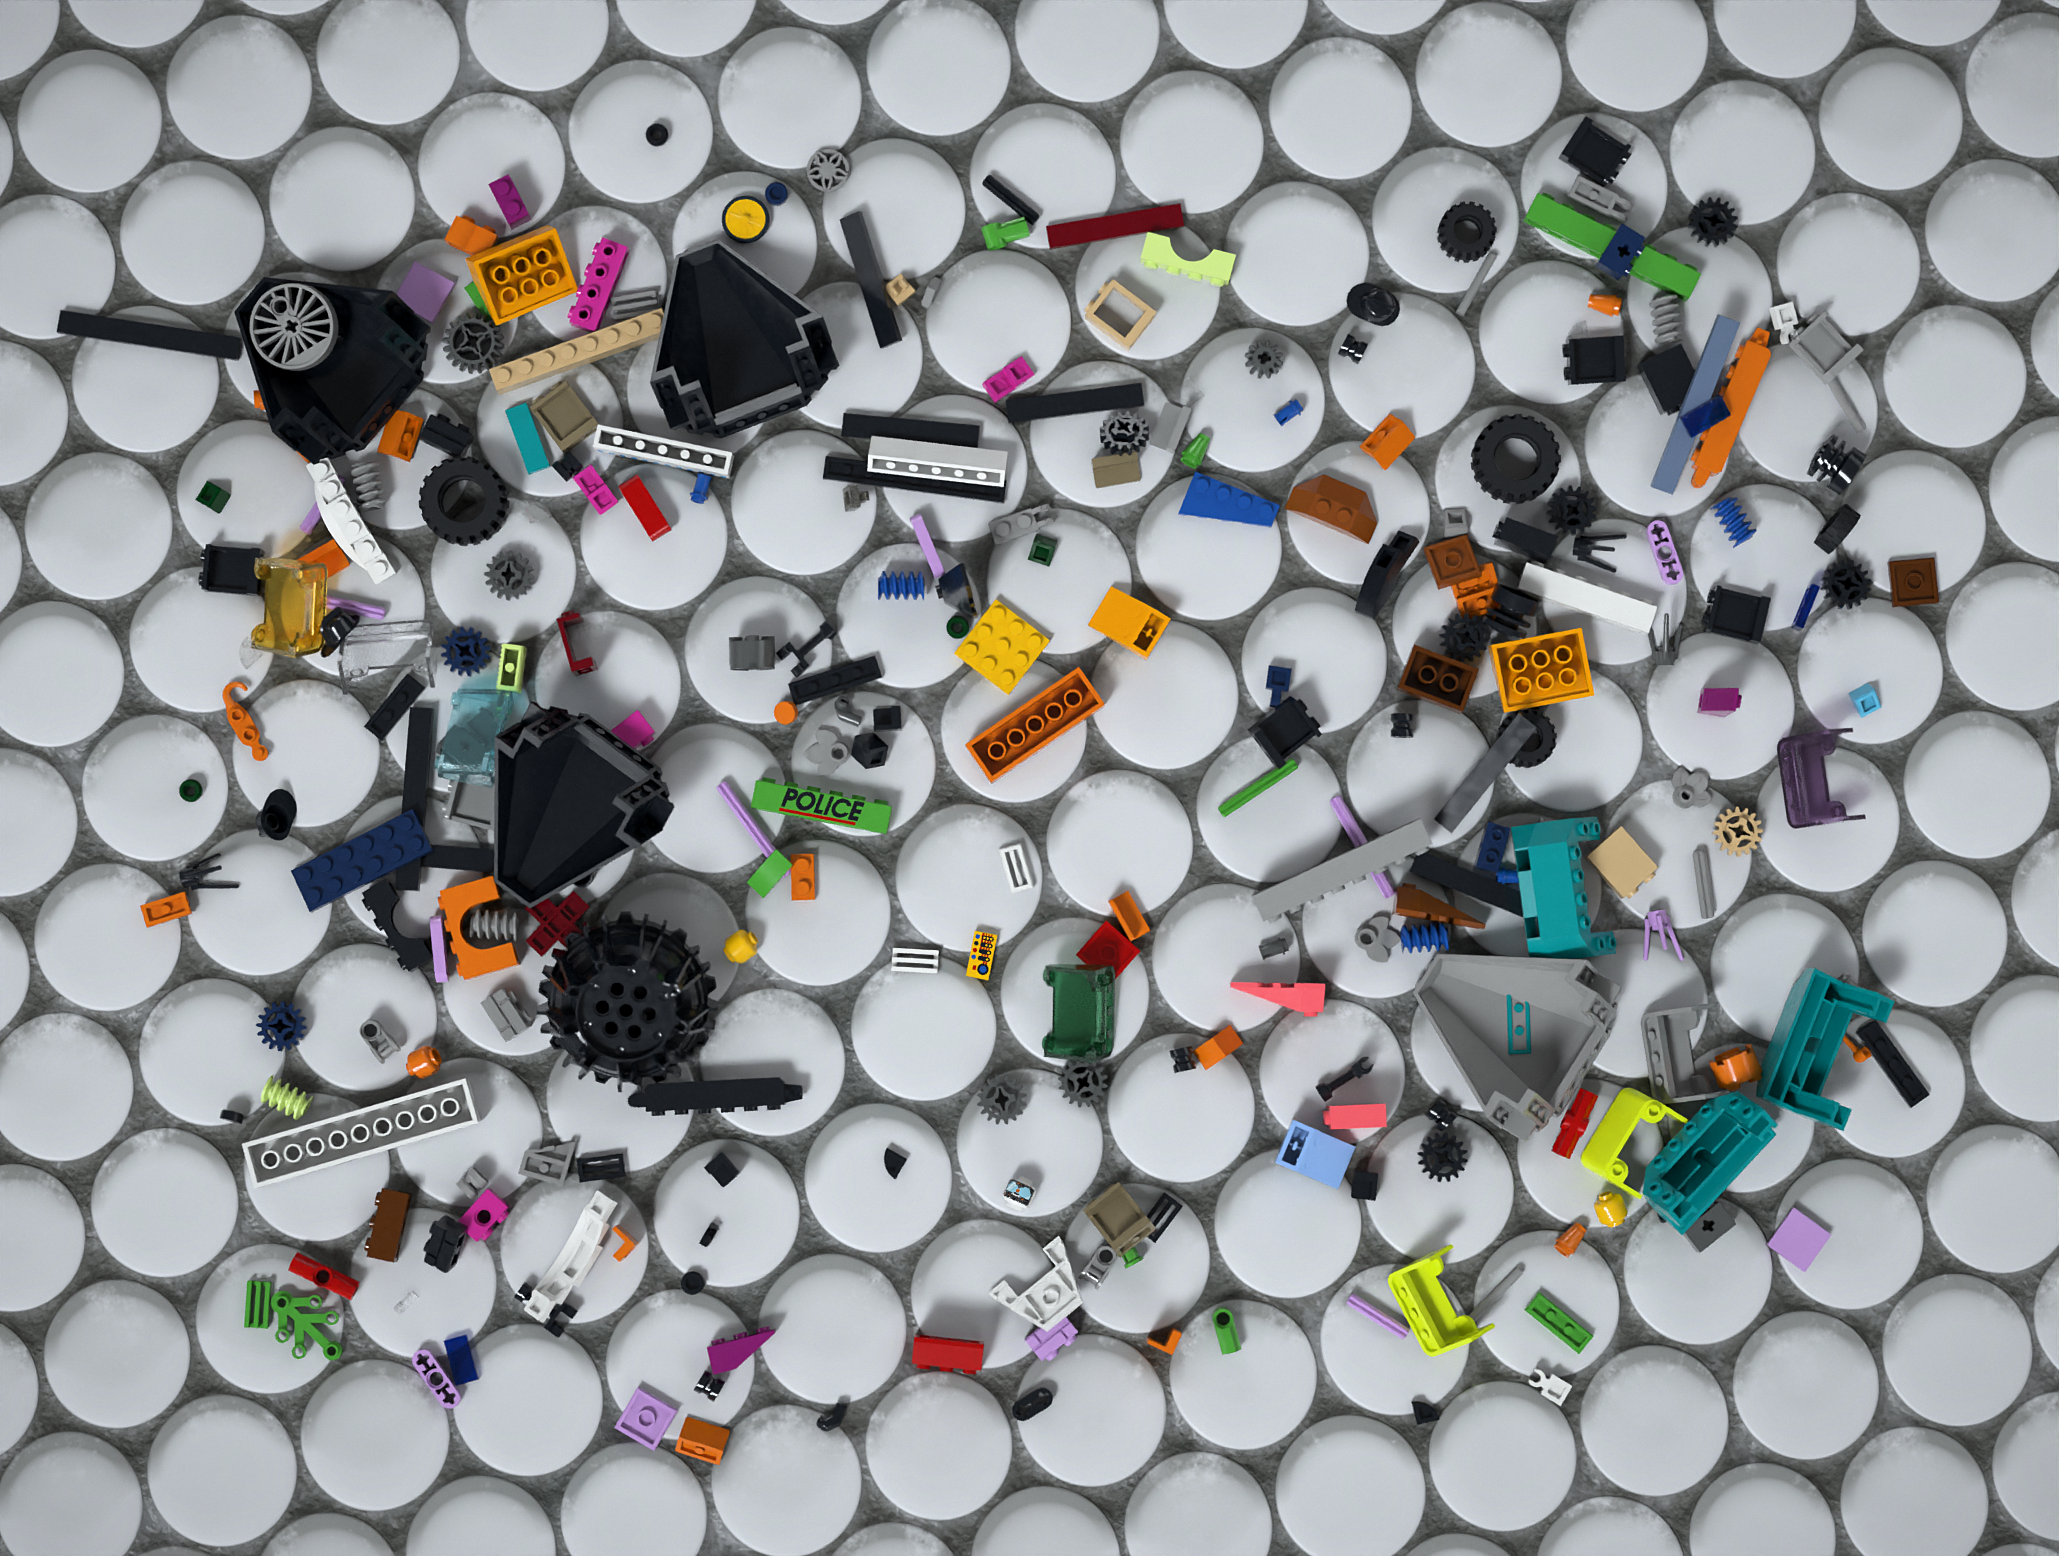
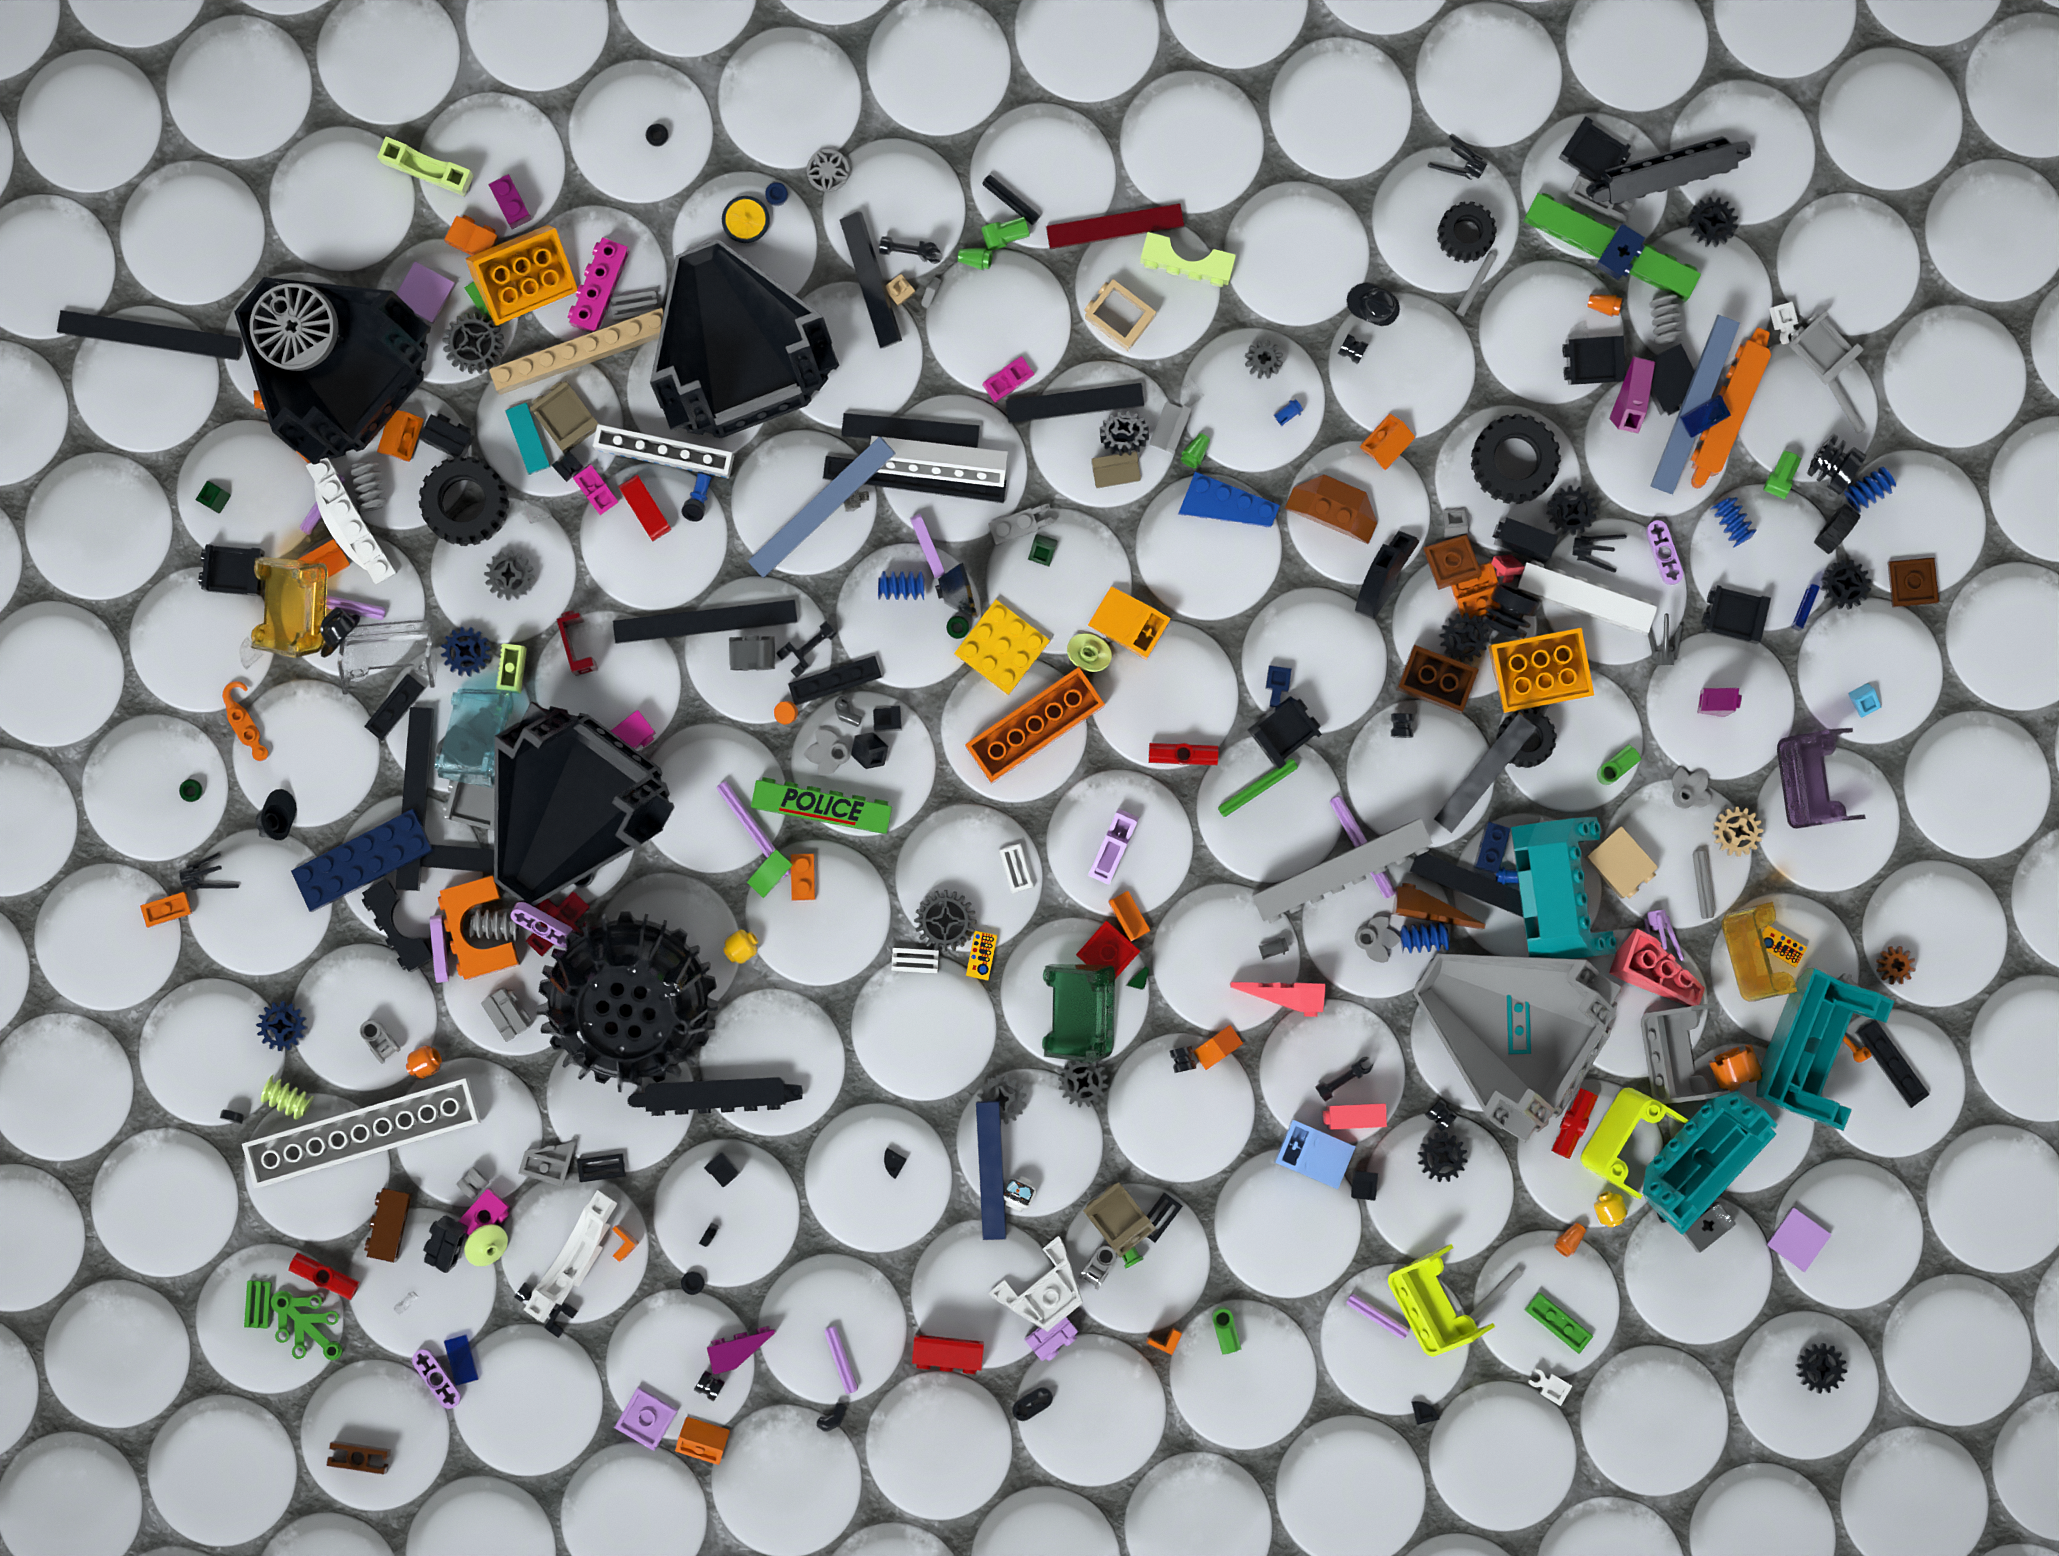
none -> reddish brown piece [326,1441,391,1475]
none -> yellowish green arch [377,137,474,197]
none -> yellowish green dish [464,1224,508,1266]
none -> lavender beam [511,902,574,948]
none -> black tile [613,600,798,644]
none -> black tile [681,499,706,522]
none -> sand blue tile [748,436,896,578]
none -> lavender axle [824,1326,858,1394]
none -> black bar [879,236,942,264]
none -> dark grey gear [914,890,977,952]
none -> bright green cone [958,248,993,270]
none -> dark blue tile [976,1101,1007,1240]
none -> yellowish green dish [1067,633,1112,672]
none -> lavender slope [1088,808,1139,884]
none -> dark green slope [1126,967,1149,990]
none -> red piece [1148,743,1218,766]
none -> black plant [1428,135,1487,180]
none -> coral tile [1491,555,1524,583]
none -> black hinge [1586,136,1751,205]
none -> bright green piece [1597,744,1642,785]
none -> magenta slope [1609,356,1655,434]
none -> coral wedge [1609,929,1705,1007]
none -> clear tile [1711,1204,1734,1229]
none -> clear yellow windscreen [1721,902,1797,1002]
none -> tile [1755,925,1807,968]
none -> bright green piece [1763,451,1802,500]
none -> black gear [1795,1343,1847,1394]
none -> blue piece [1844,466,1896,513]
none -> dark orange gear [1876,946,1916,985]

